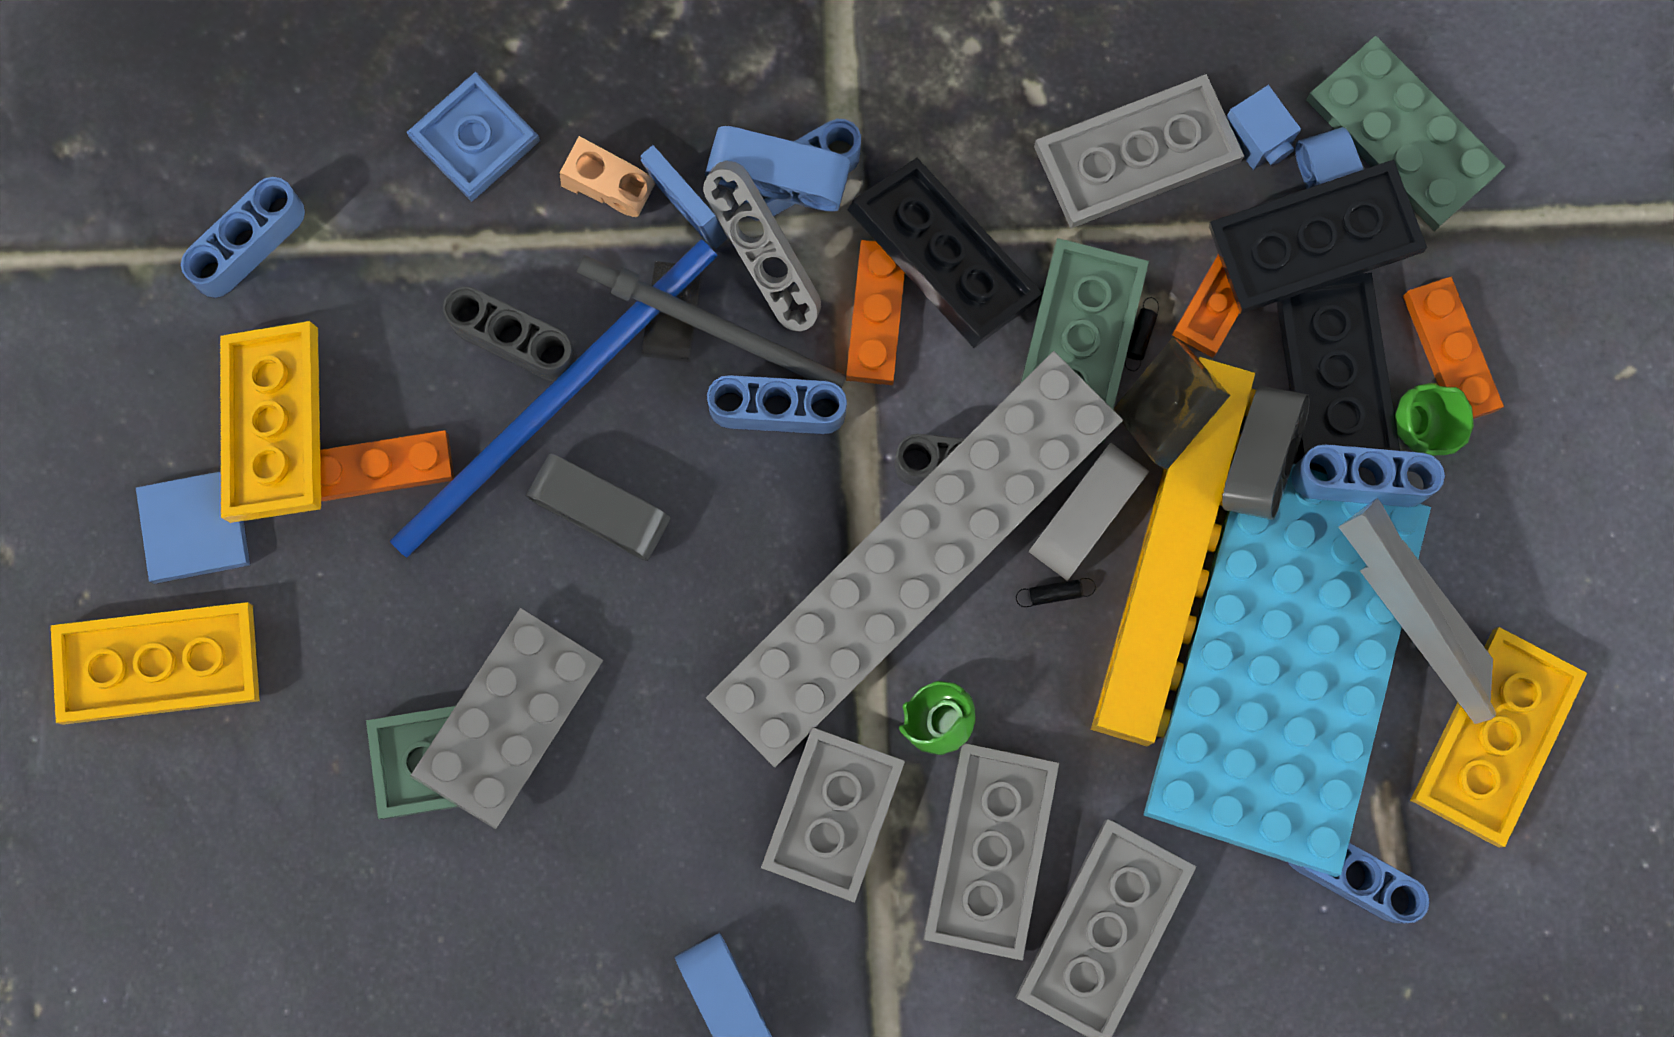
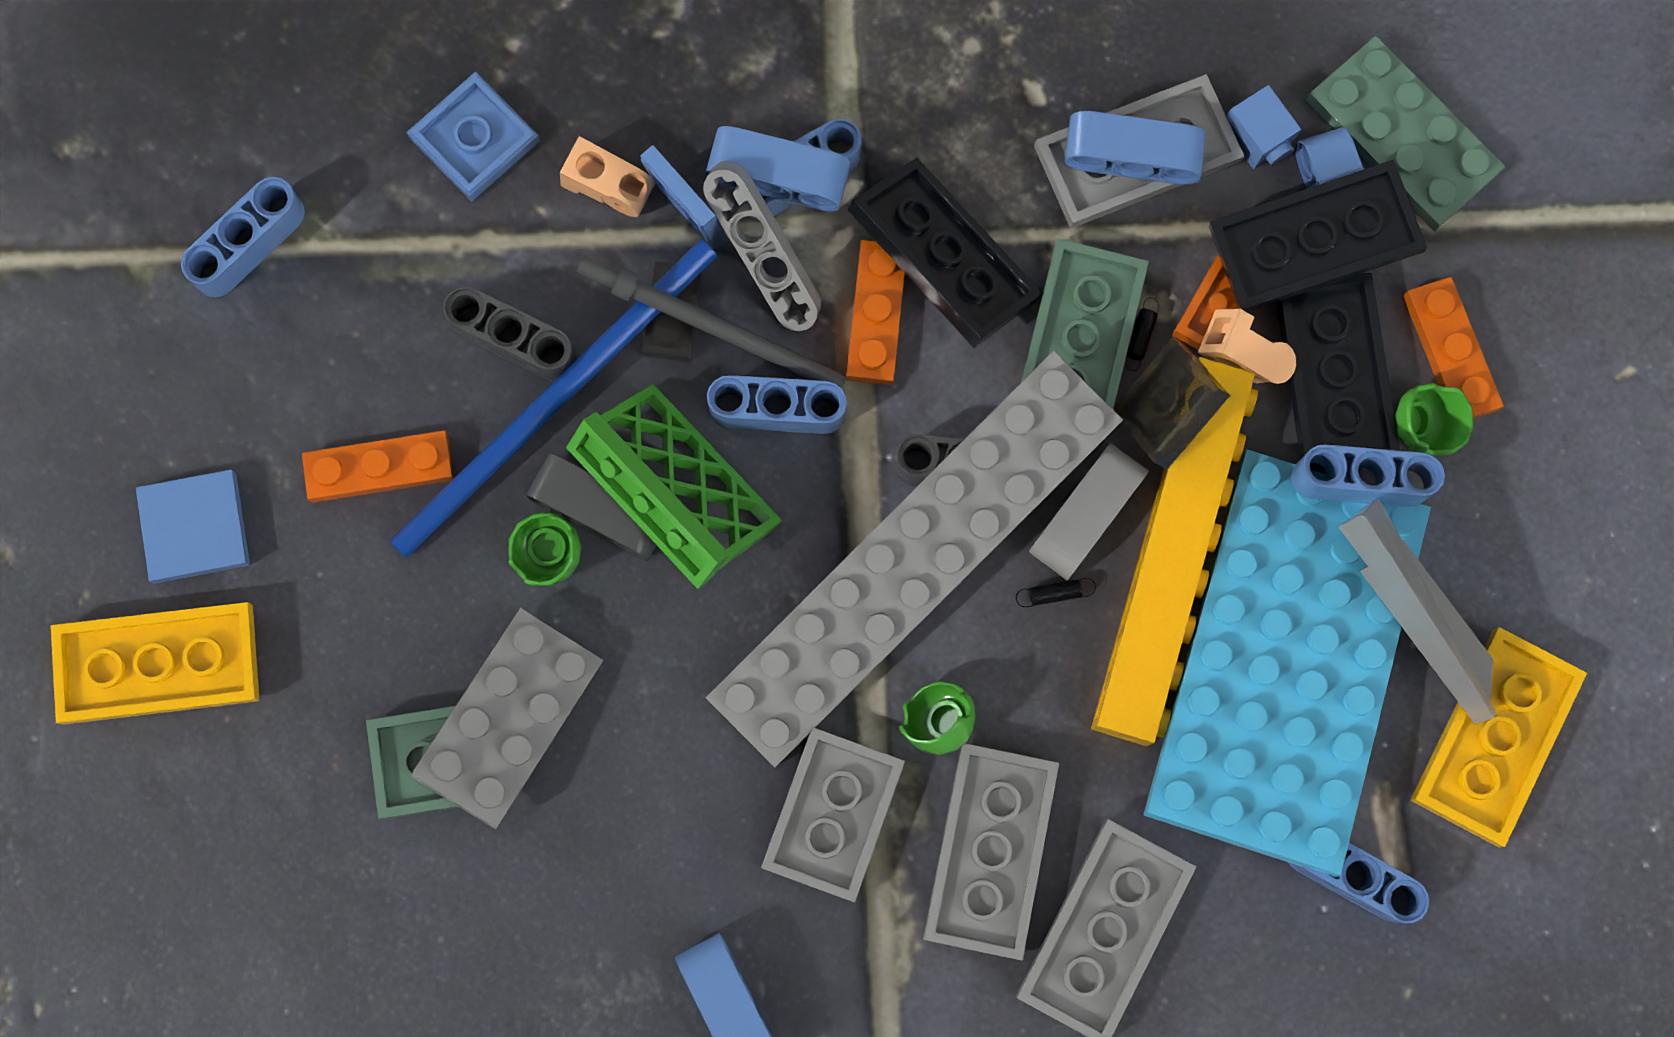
yellow plate [220,321,321,523] -> none
dark grey beam [1222,386,1310,520] -> none
none -> bright green hair [509,512,582,586]
none -> bright green fence [566,384,782,589]
none -> medium blue beam [1065,111,1206,185]
none -> light nougat leg [1198,309,1296,384]

